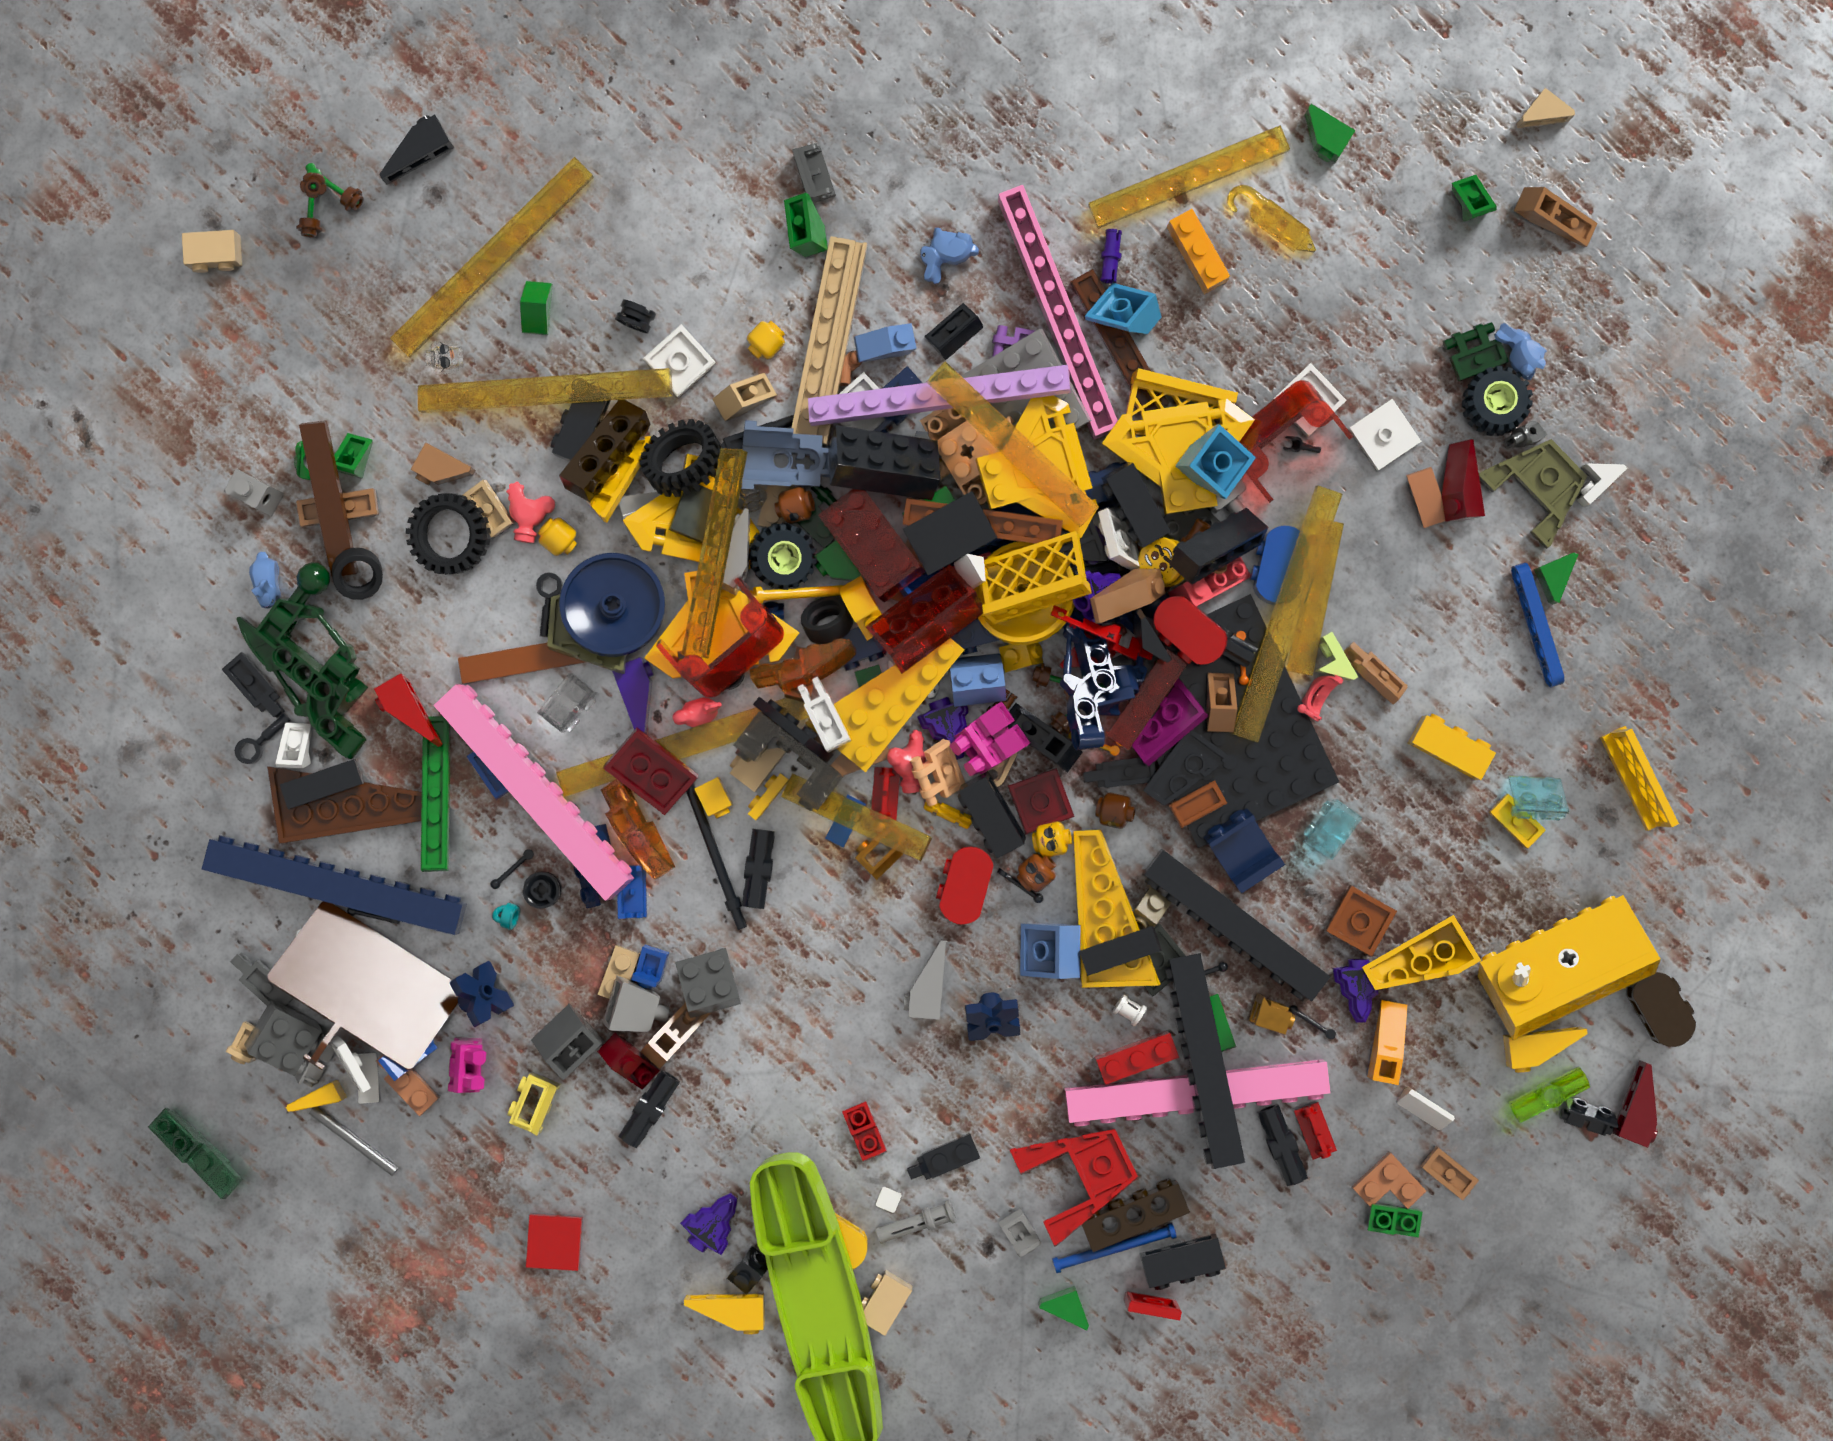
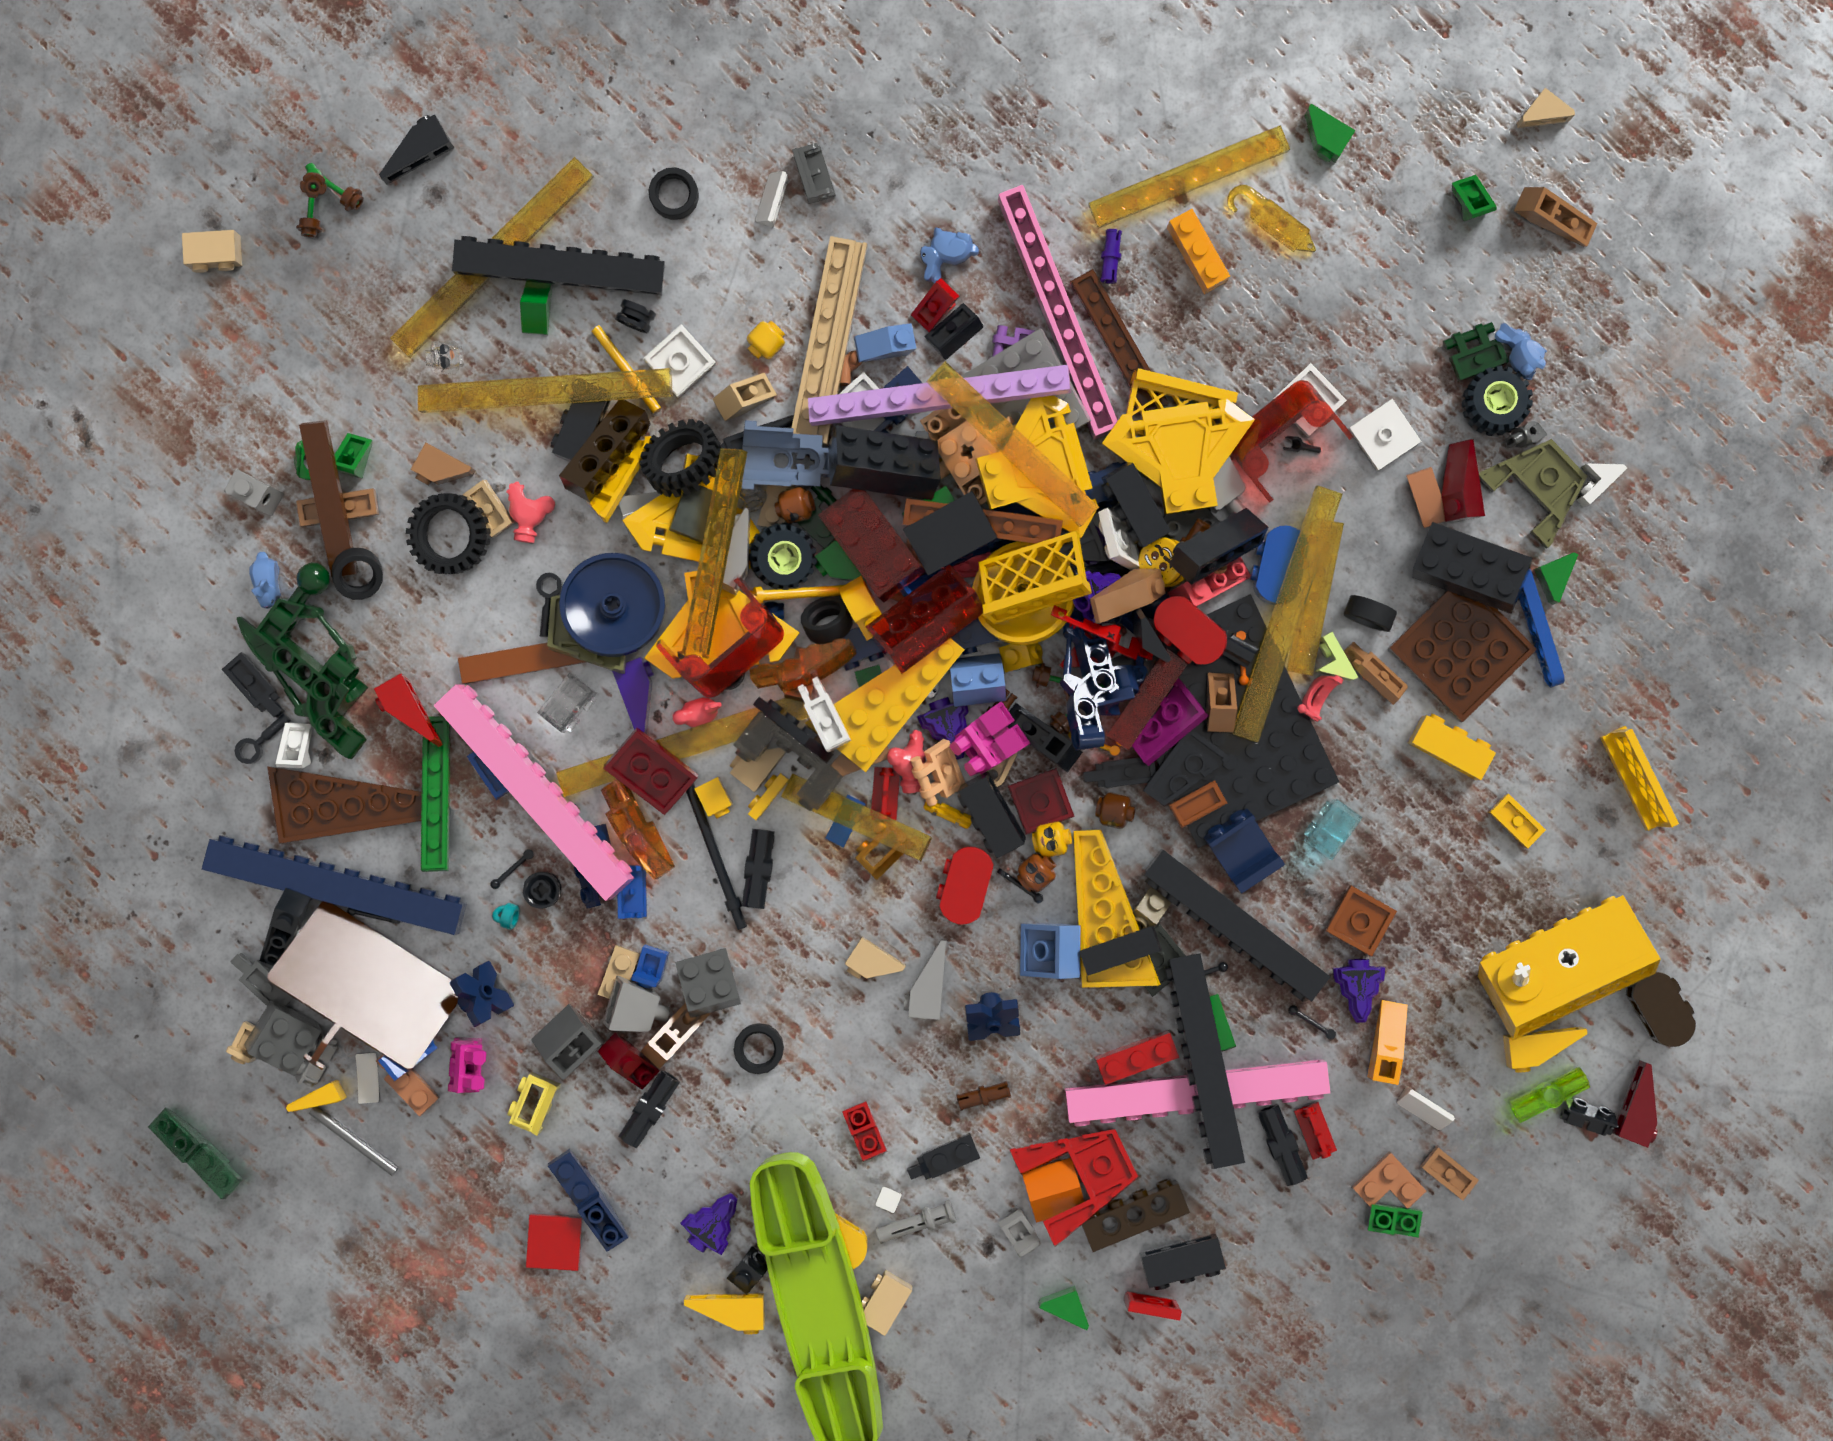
black tile [280,759,364,809] -> none
white plate [330,1036,371,1093] -> none
yellow head [537,517,577,556] -> none
green slope [784,193,828,257] -> none
white slope [954,554,986,591] -> none
blue bar [1052,1223,1177,1273] -> none
dark azure slope [1085,283,1162,334] -> none
white bush [1113,993,1147,1027] -> none
dark azure slope [1176,424,1256,499] -> none
pearl gold window [1249,993,1295,1035] -> none
yellow wedge [1362,915,1481,990] -> none
clear light blue hinge [1508,776,1569,821] -> none
none -> black slope [260,888,311,966]
none -> black brick [452,236,665,295]
none -> dark blue slope [548,1149,629,1252]
none -> yellow bar [591,325,661,414]
none -> black tyre [648,167,699,220]
none -> black tyre [733,1023,784,1074]
none -> white slope [755,171,788,227]
none -> tan slope [845,936,906,979]
none -> red slope [910,278,959,332]
none -> reddish brown pin [956,1081,1011,1111]
none -> orange slope [1022,1157,1085,1223]
none -> black tyre [1344,595,1397,632]
none -> reddish brown plate [1388,591,1537,722]
none -> black brick [1412,522,1533,614]

